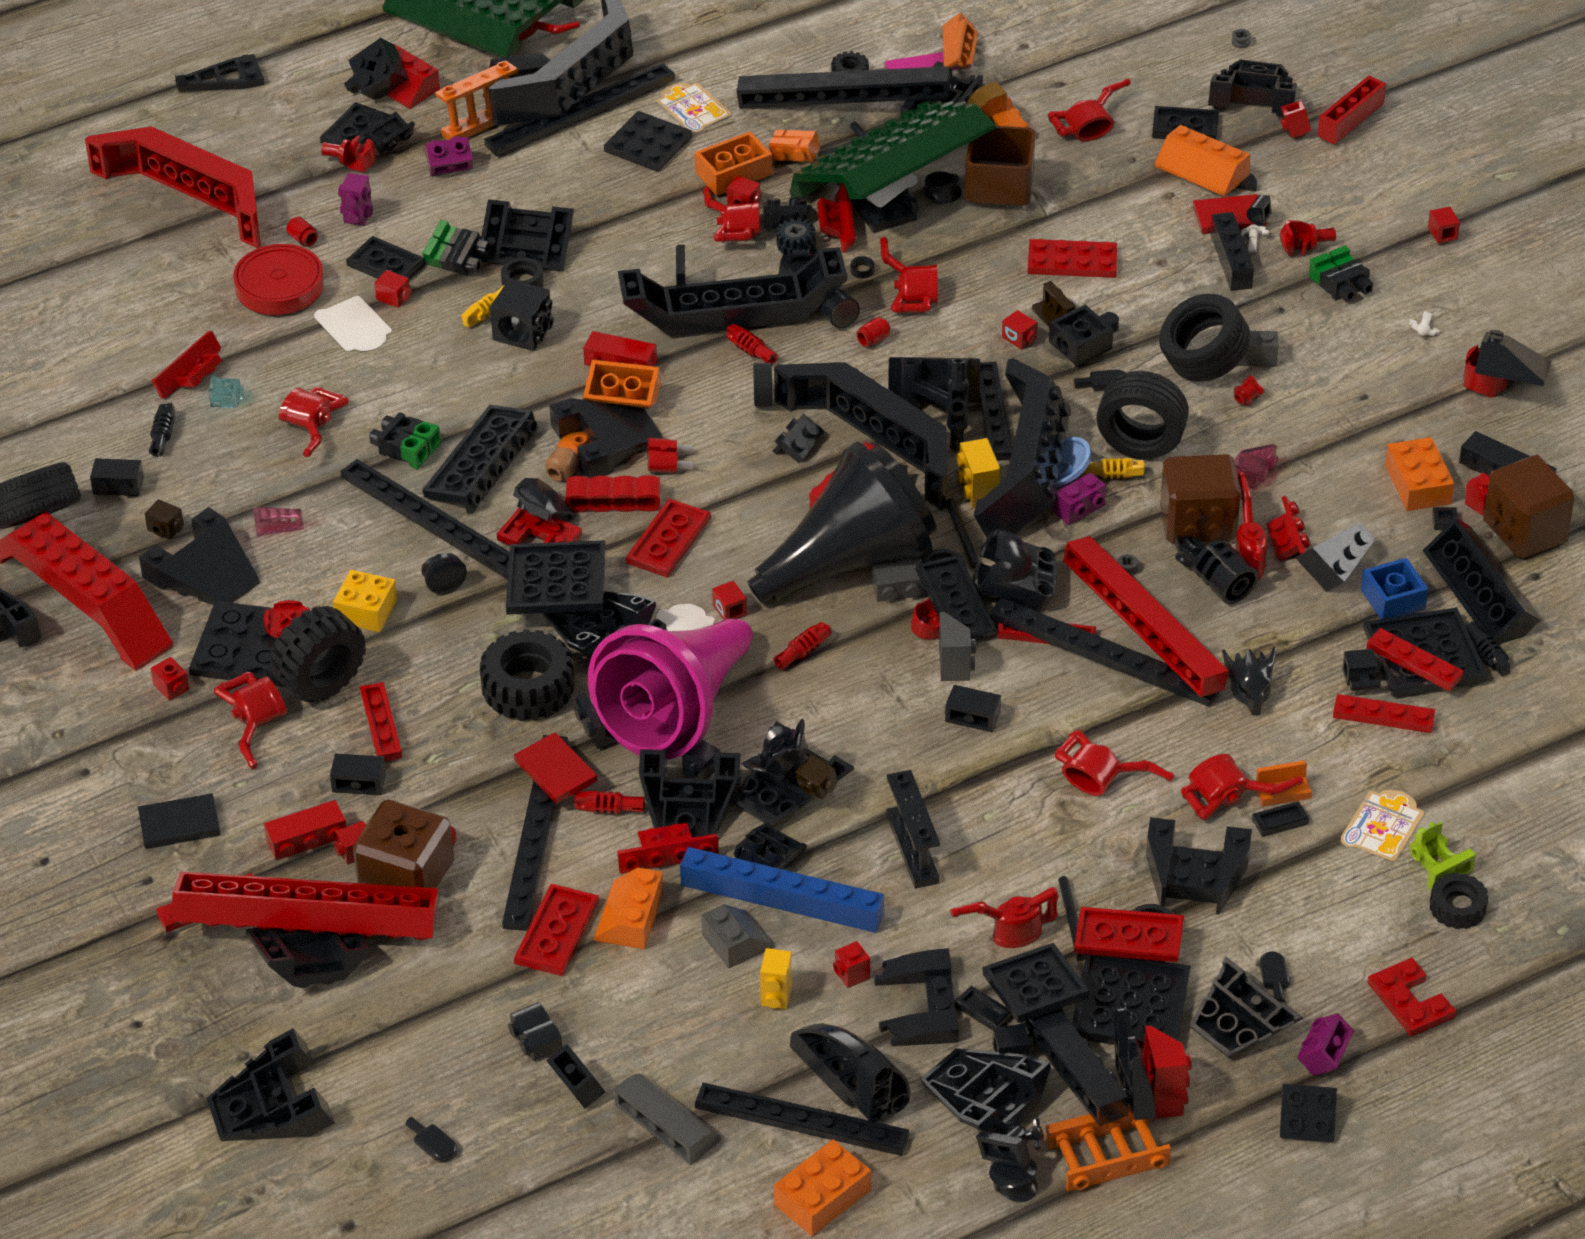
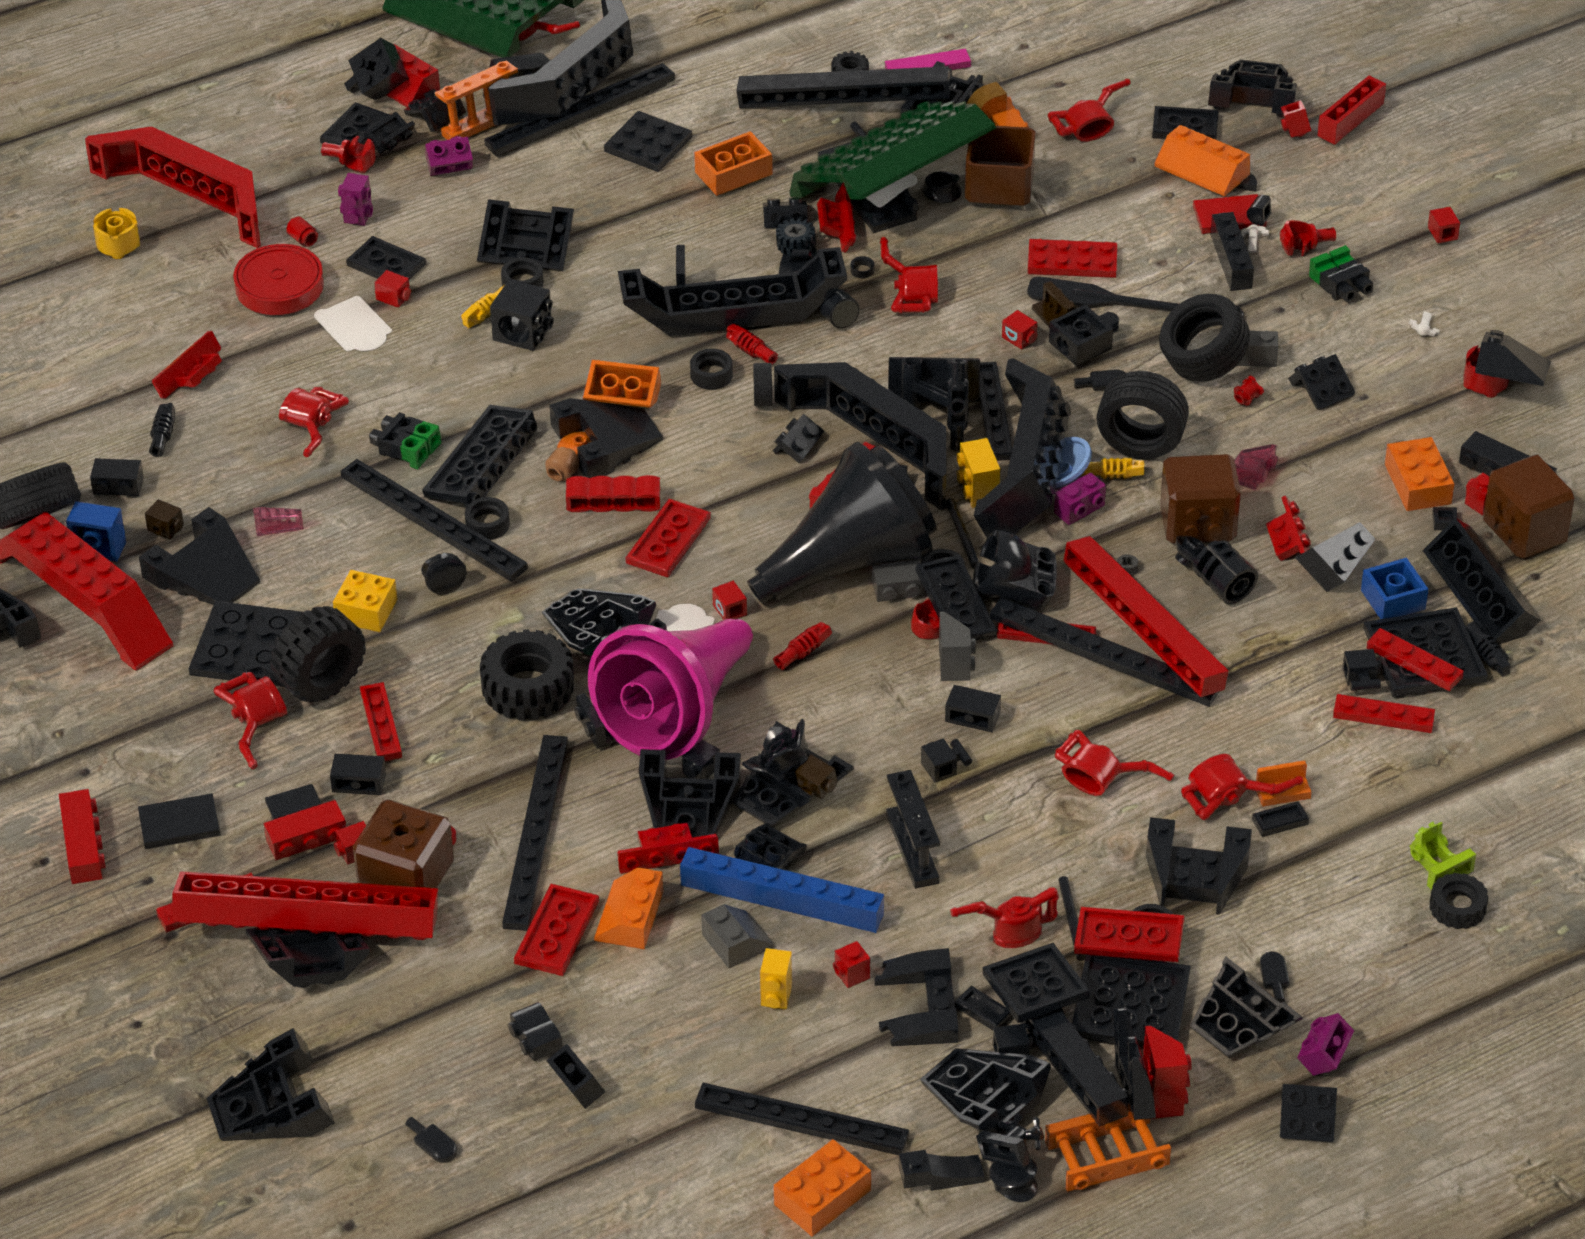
red brick [150,657,190,701] -> none
black plate [175,54,265,91] -> none
clear light blue brick [208,374,244,408] -> none
red tile [263,600,310,639] -> none
black hips [422,219,491,276] -> none
red plate [496,508,582,545] -> none
black piece [506,540,606,615] -> none
black slope [513,478,575,520] -> none
red tile [514,732,598,804] -> none
red hinge [574,790,645,814] -> none
red brick [583,331,657,367] -> none
dark grey brick [614,1073,721,1165] -> none
red piece [647,438,693,473] -> none
sticker [656,83,732,133] -> none
red piece [703,186,760,243] -> none
red brick [727,176,762,205] -> none
orange brick [769,130,820,162] -> none
black panel [790,1023,910,1123] -> none
red brick [856,317,890,347] -> none
orange wedge [942,12,978,69] -> none
black piece [1222,647,1276,715] -> none
dark grey bush [1231,29,1251,48] -> none
red piece [1235,472,1267,581] -> none
sticker [1341,790,1425,861] -> none
red plate [1367,957,1456,1037] -> none
none -> red brick [59,789,106,884]
none -> blue brick [66,501,126,562]
none -> yellow brick [93,208,140,259]
none -> black panel [265,784,322,820]
none -> black bracket [403,89,466,132]
none -> black tyre [465,497,510,540]
none -> black tyre [690,348,733,390]
none -> black slope [898,1149,984,1191]
none -> black brick [921,738,973,783]
none -> black piece [1027,277,1244,317]
none -> black bracket [1288,354,1355,410]

